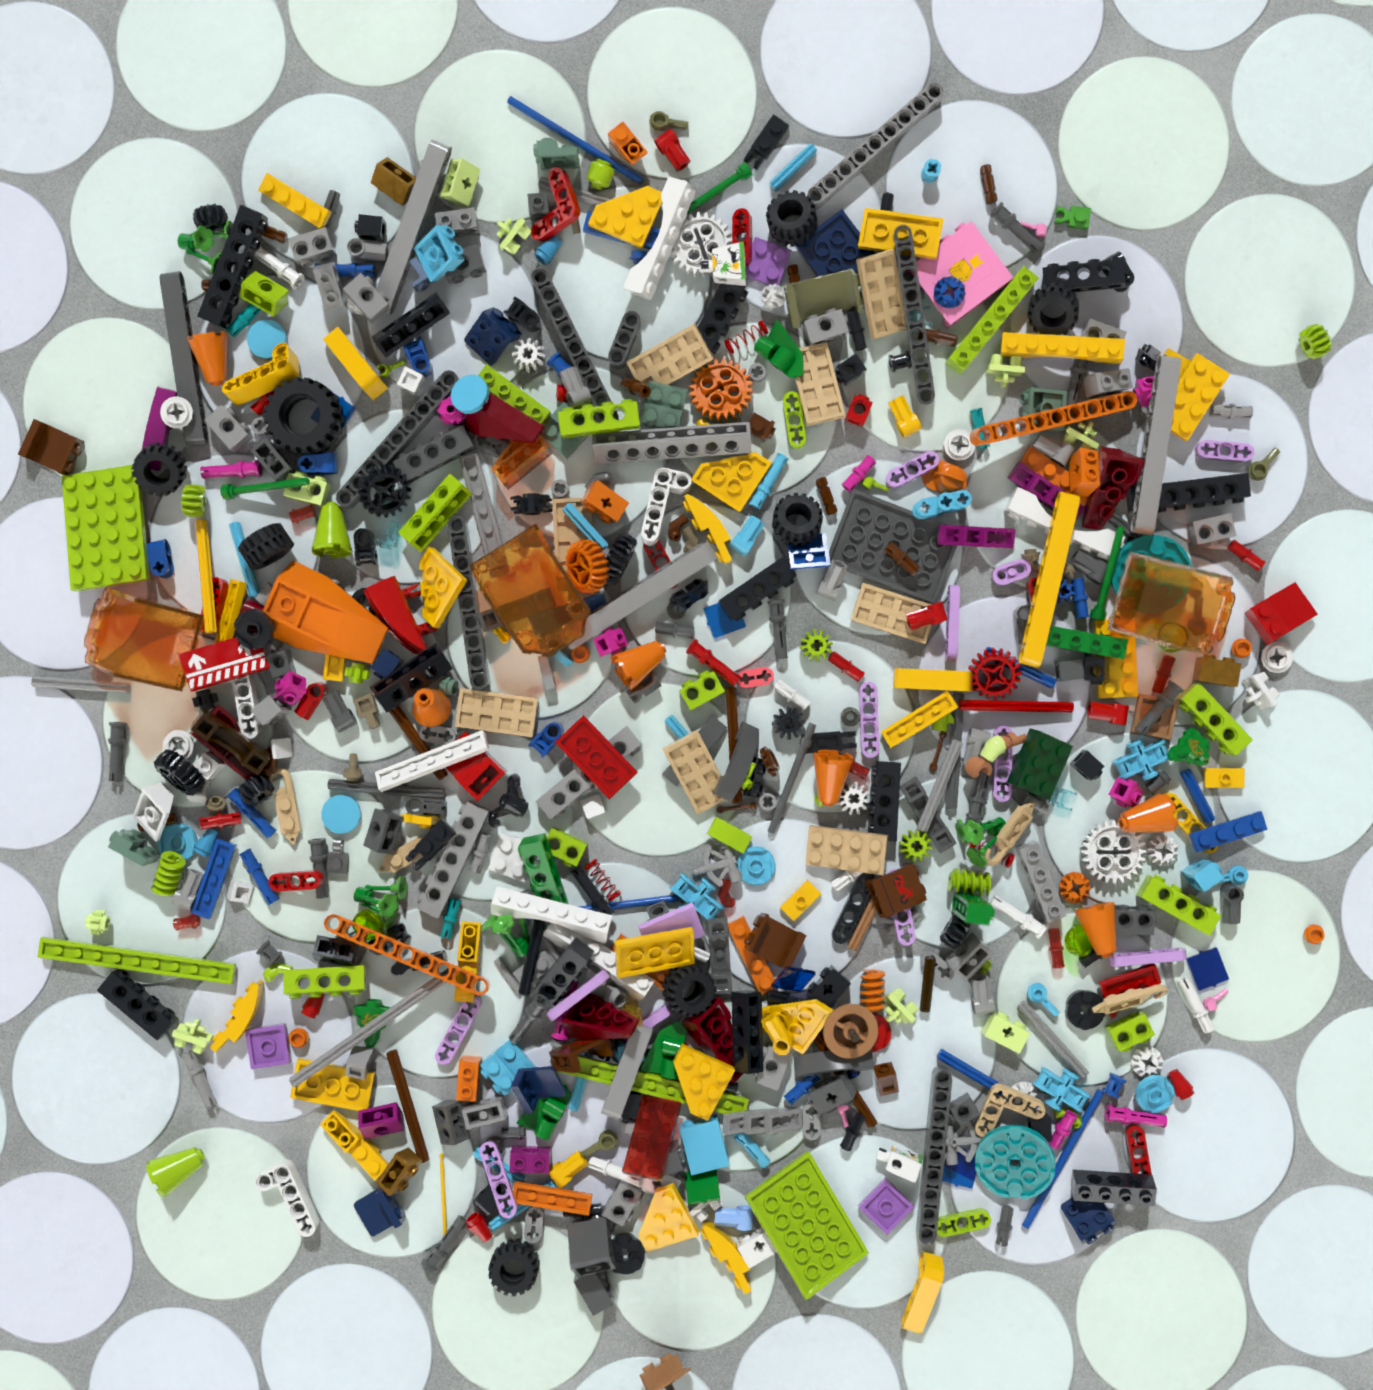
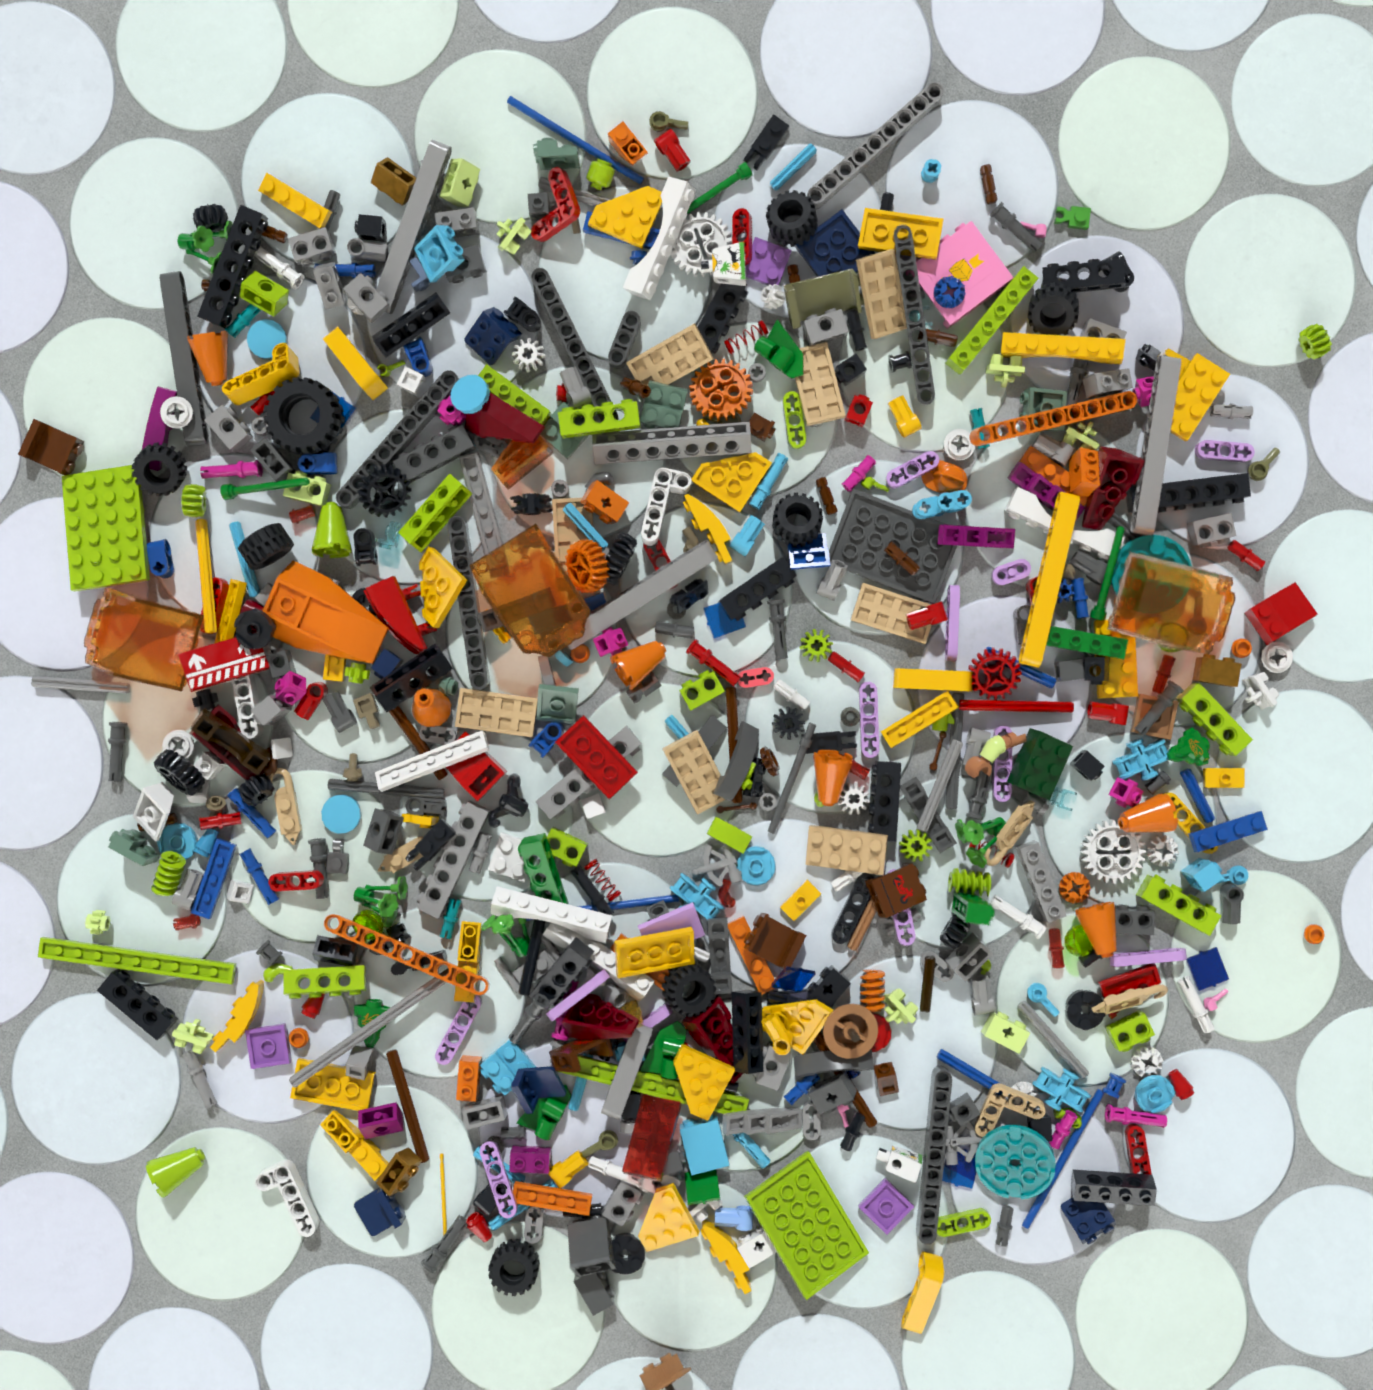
dark grey brick [432,1099,470,1145] -> none
dark azure cone [534,235,562,265] -> none
blue bush [546,352,572,379] -> none
reddish brown arm [668,514,689,542] -> none
dark tan plate [1021,548,1040,573] -> none
none -> sand green plate [536,684,579,724]

